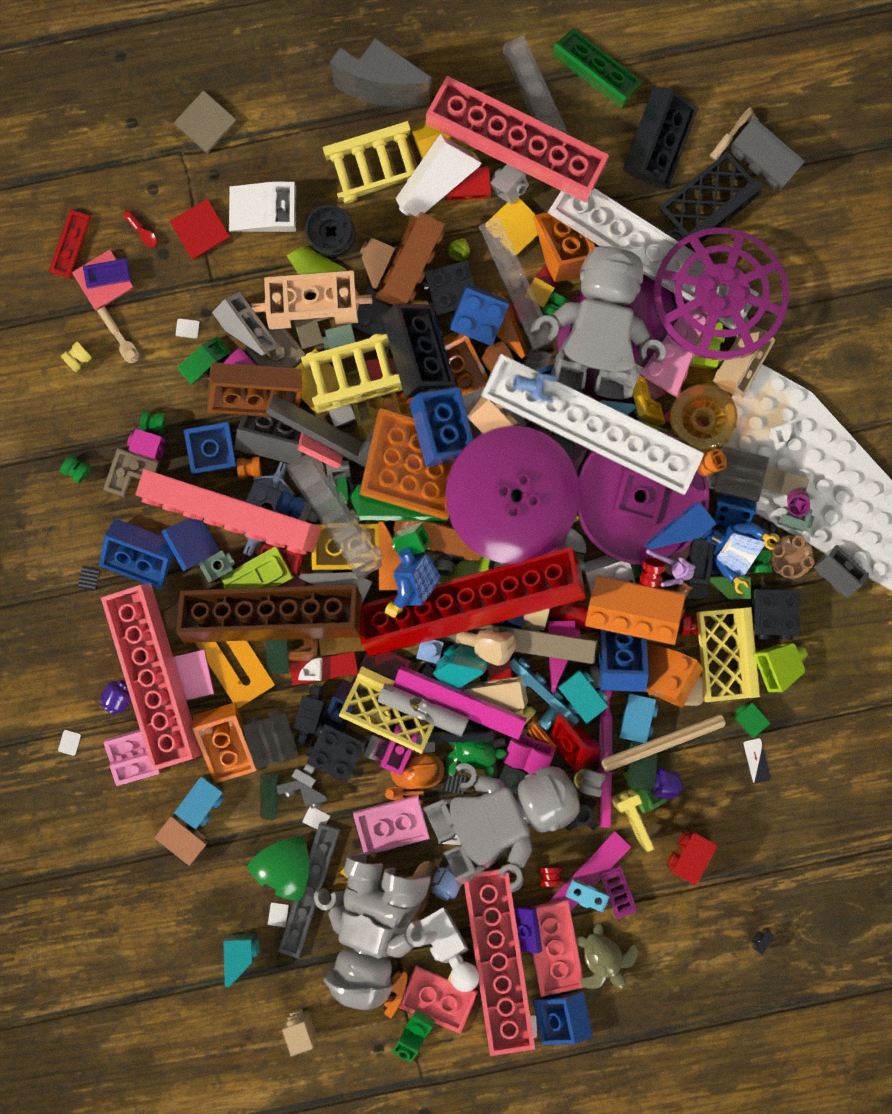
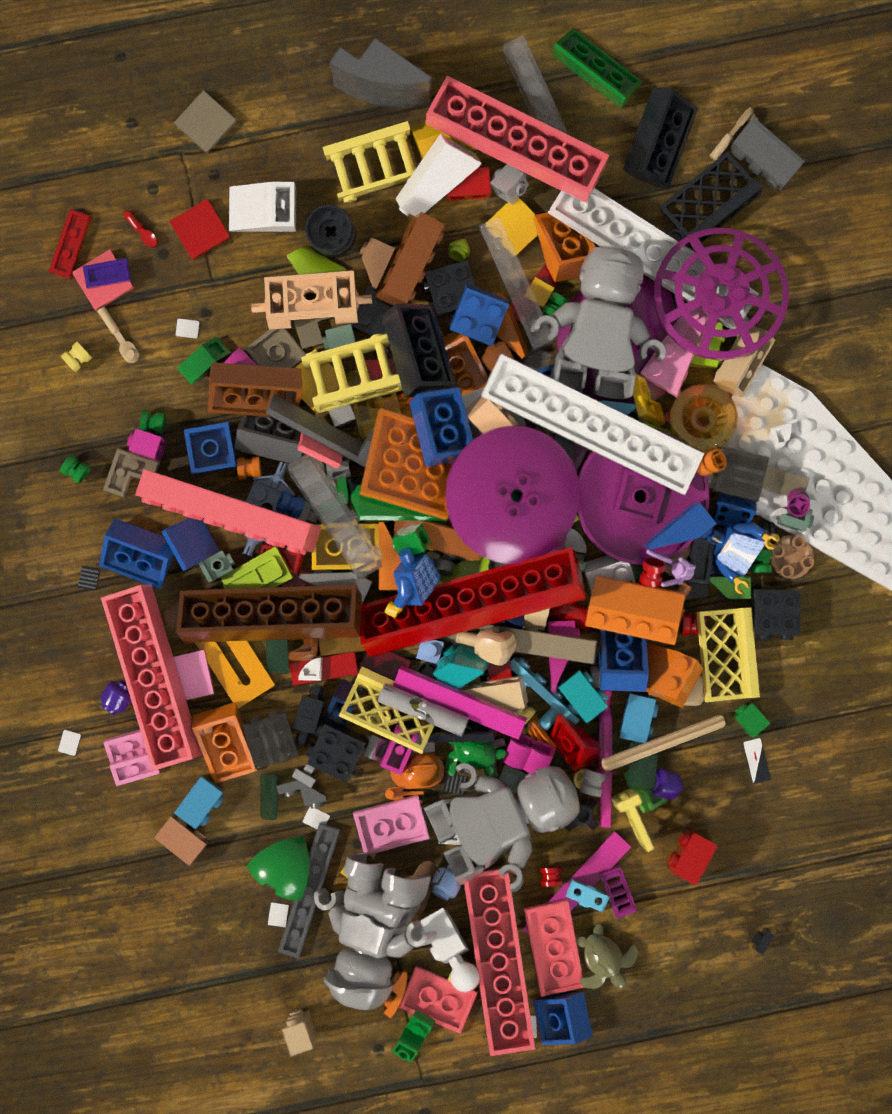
light grey slope [212,292,279,355] -> none
teal slope [224,934,260,987] -> none
medium blue piece [512,374,557,402] -> none
dark purple plate [514,906,543,954] -> none
clear tile [612,358,643,389] -> none
lime torso [753,643,808,692] -> none
dark grey brick [814,545,869,598] -> none

